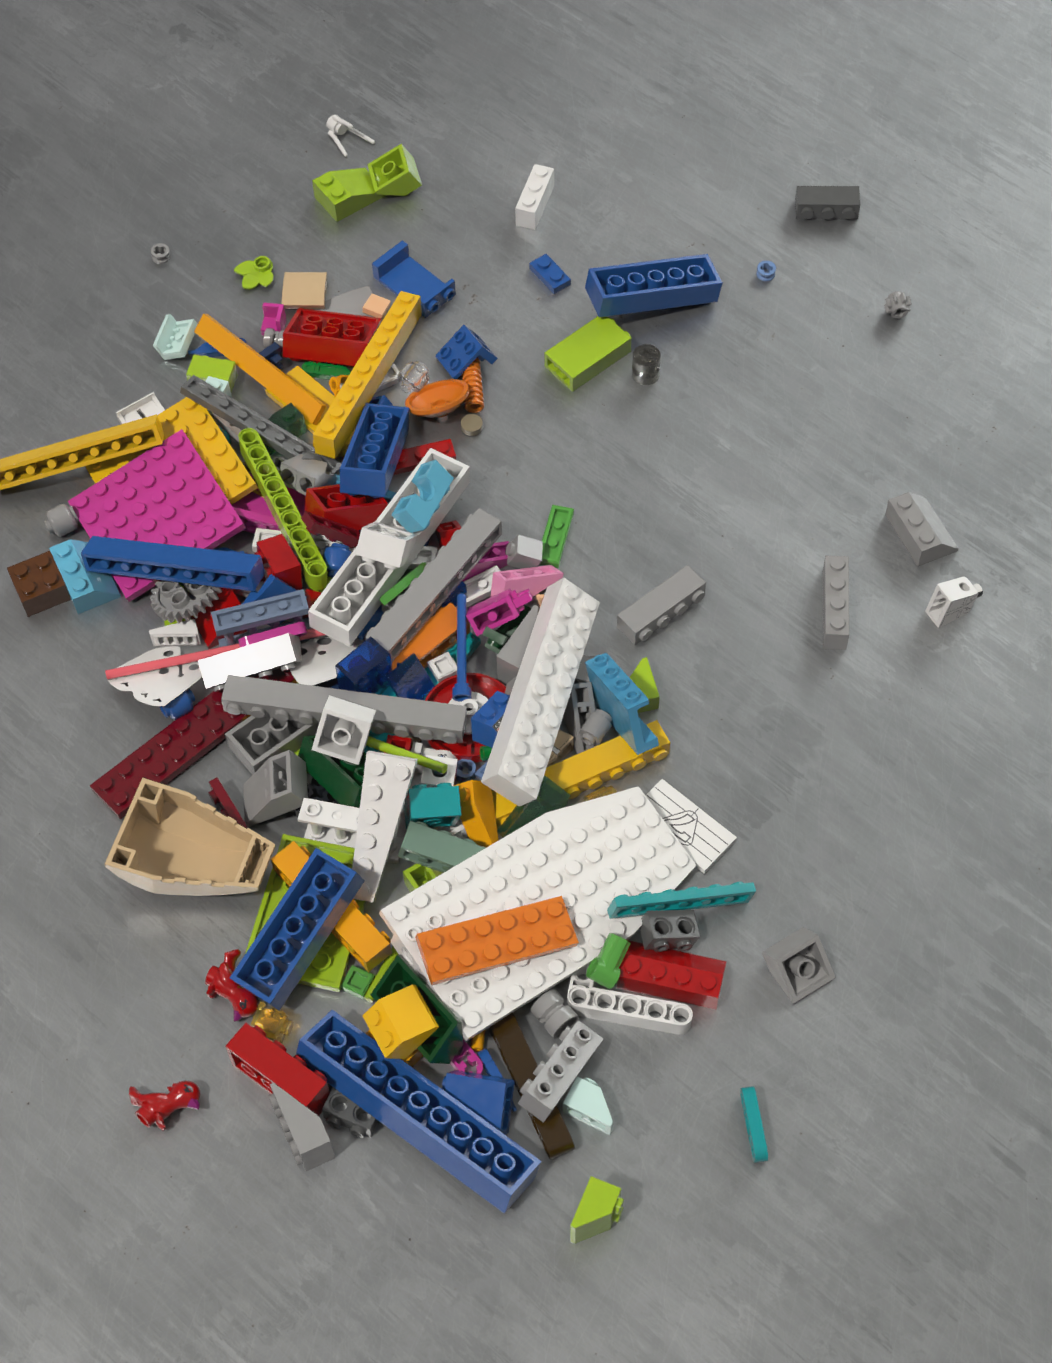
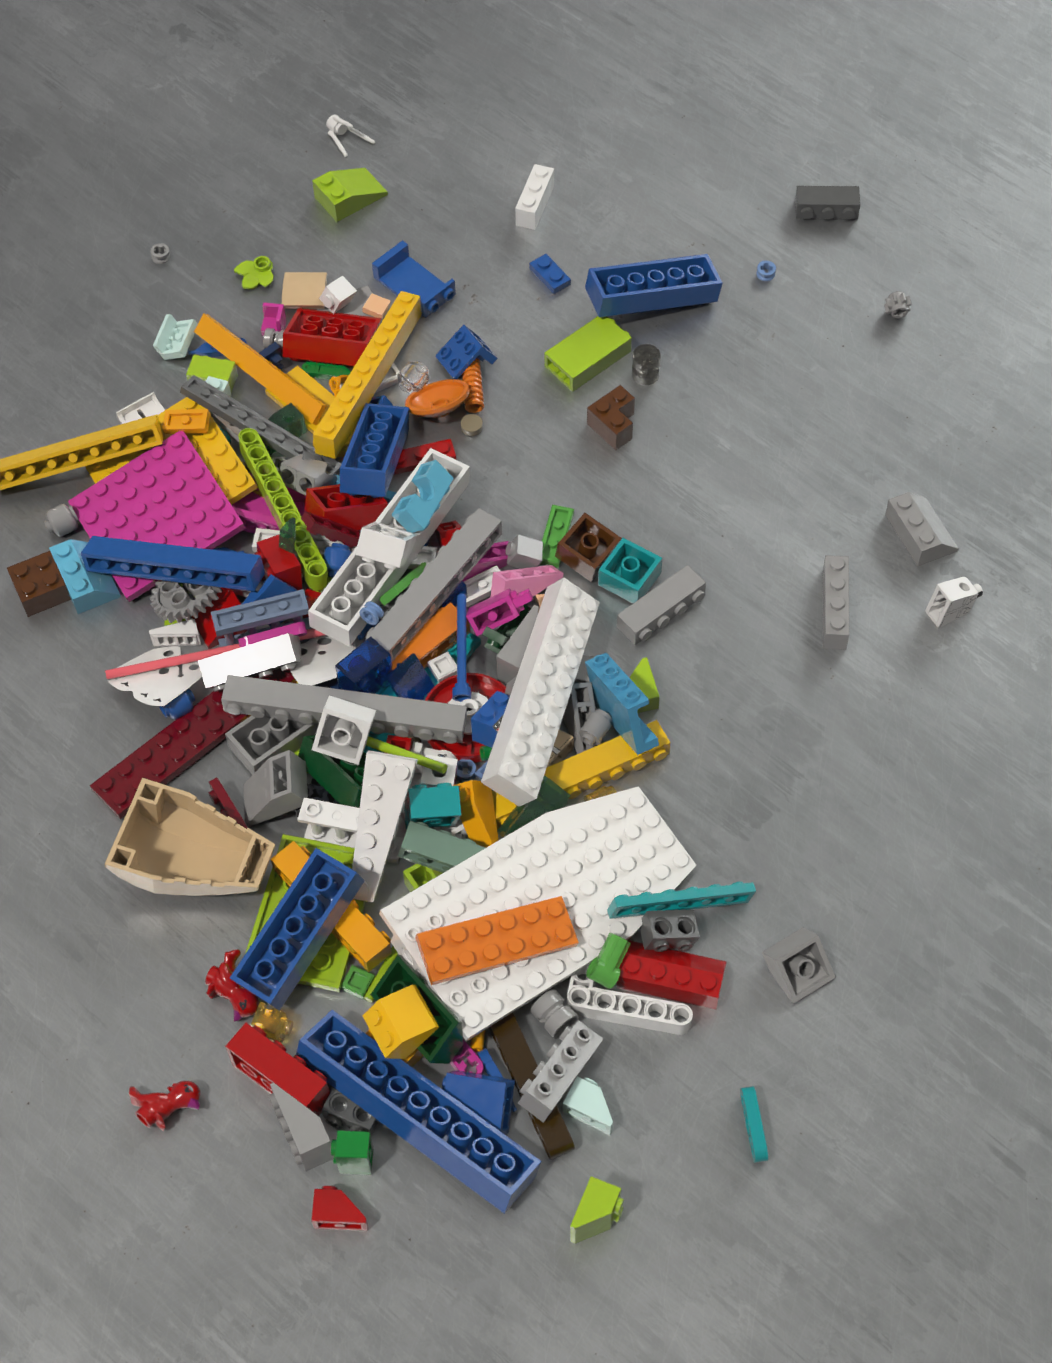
lime slope [367,144,422,196] -> none
white tile [645,779,737,874] -> none
none -> light orange plate [162,409,211,434]
none -> clear green slope [279,517,296,553]
none -> red slope [311,1186,368,1231]
none -> white brick [319,276,357,314]
none -> green brick [331,1130,374,1175]
none -> medium blue bush [359,601,384,625]
none -> reddish brown brick [555,513,622,582]
none -> reddish brown brick [587,385,635,450]
none -> teal brick [598,538,662,603]

